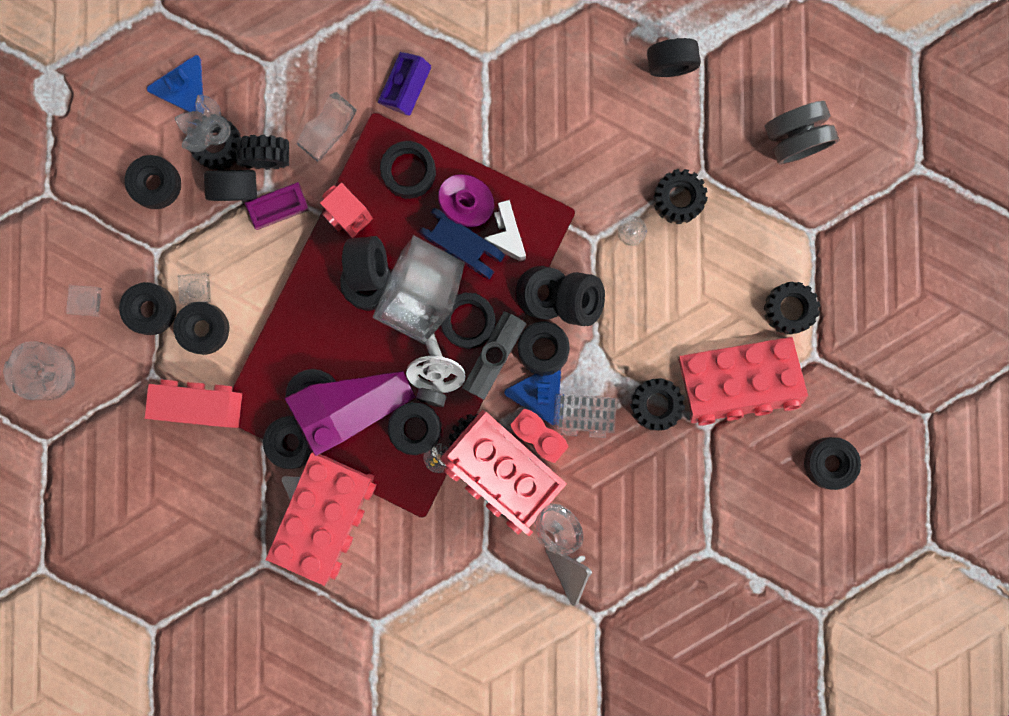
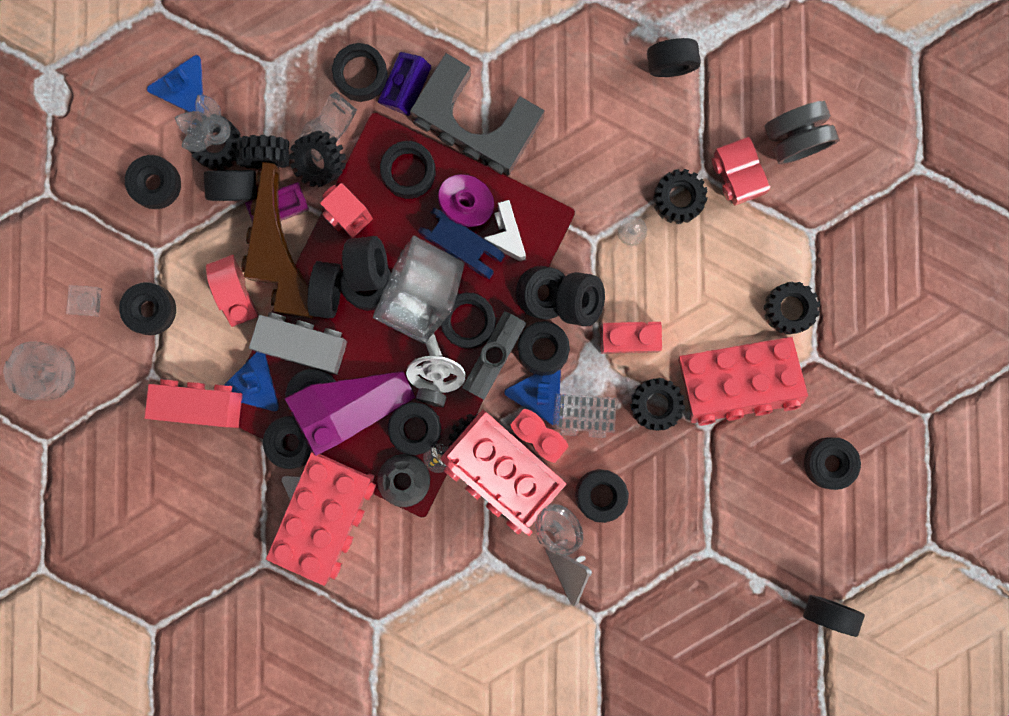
black tyre [173,302,230,355] -> none
clear plate [177,273,211,305] -> none
none -> coral brick [206,255,258,327]
none -> blue piece [224,352,279,411]
none -> reddish brown arch [241,162,314,319]
none -> light grey brick [249,312,347,375]
none -> black tyre [289,131,346,187]
none -> black tyre [307,261,342,318]
none -> black tyre [332,43,388,102]
none -> dark grey piece [377,454,431,507]
none -> dark grey arch [410,53,545,175]
none -> black tyre [575,469,629,523]
none -> coral brick [600,322,662,354]
none -> coral brick [712,137,770,206]
none -> black tyre [803,595,865,637]

